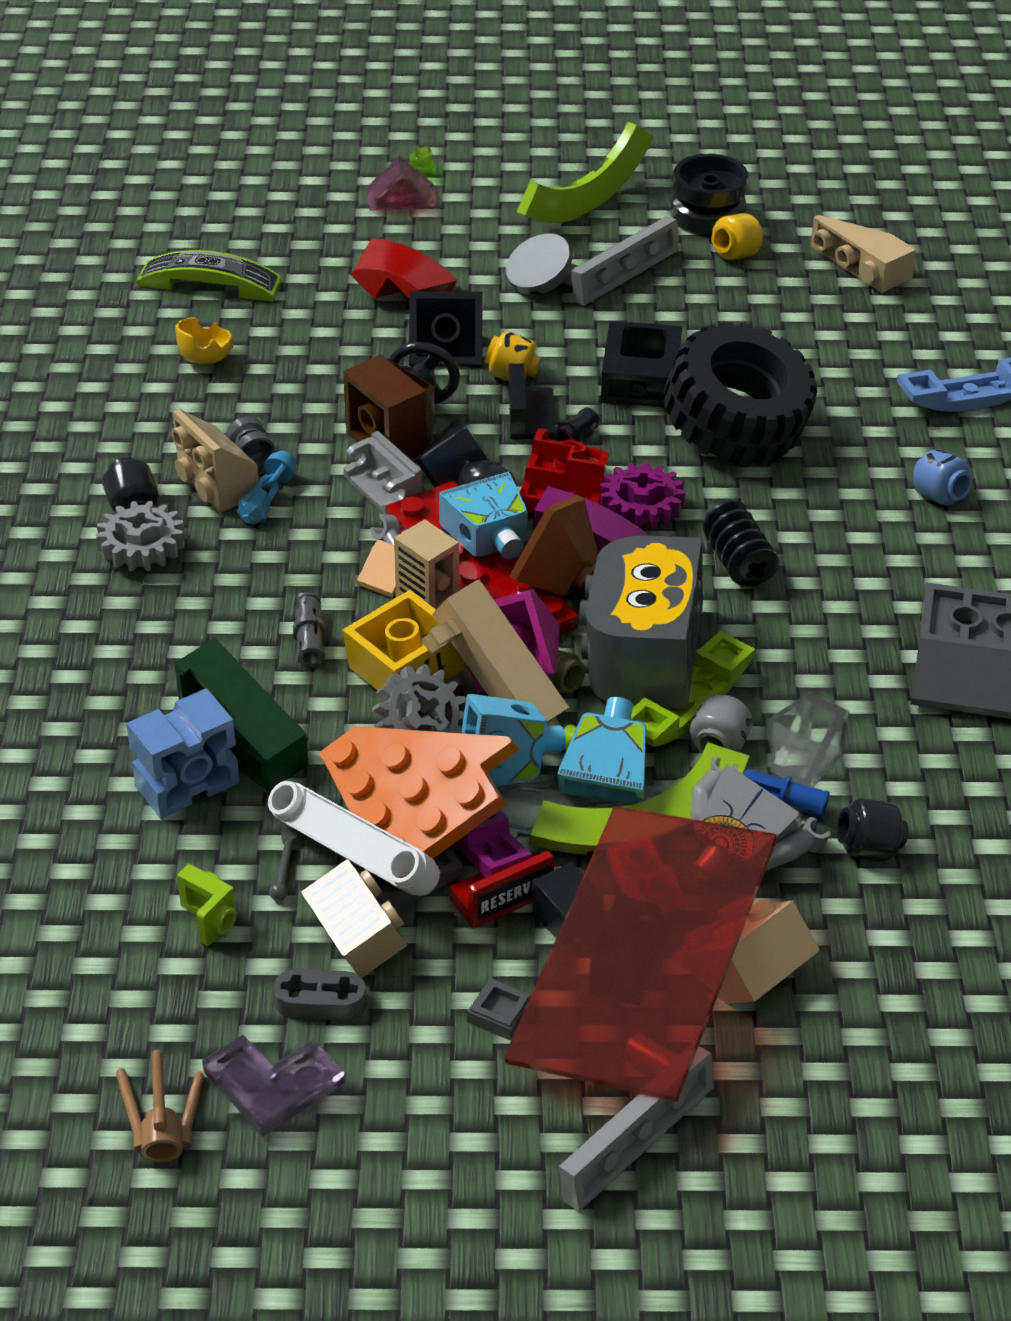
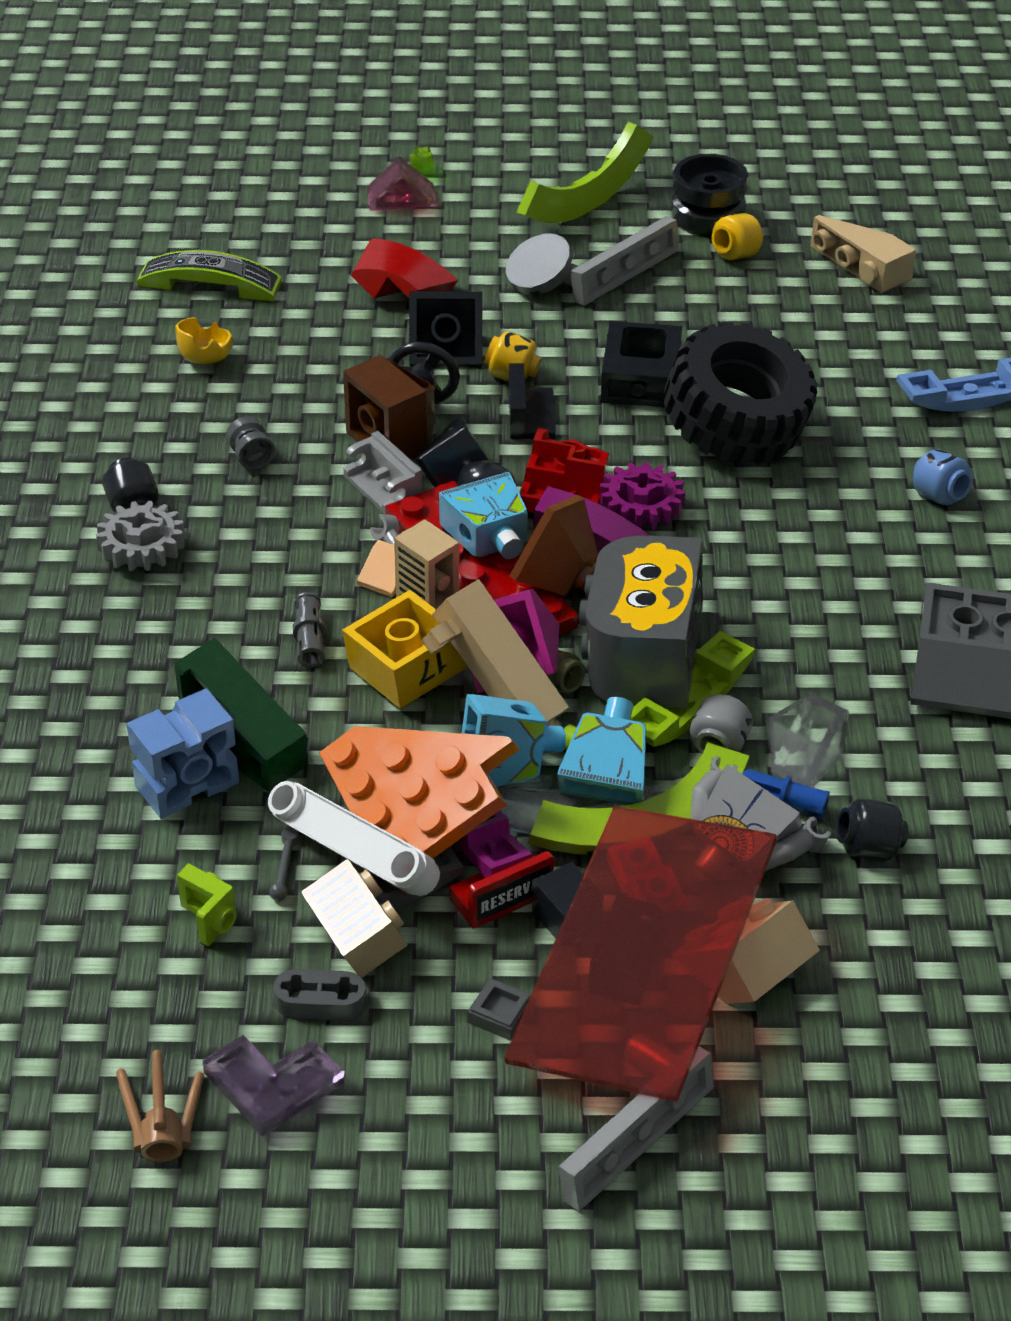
tan slope [171,409,259,513] -> none
dark azure piece [237,450,297,524] -> none
light grey gear [372,664,466,733] -> none
black pin [555,407,600,443] -> none
black piece [703,500,780,587] -> none

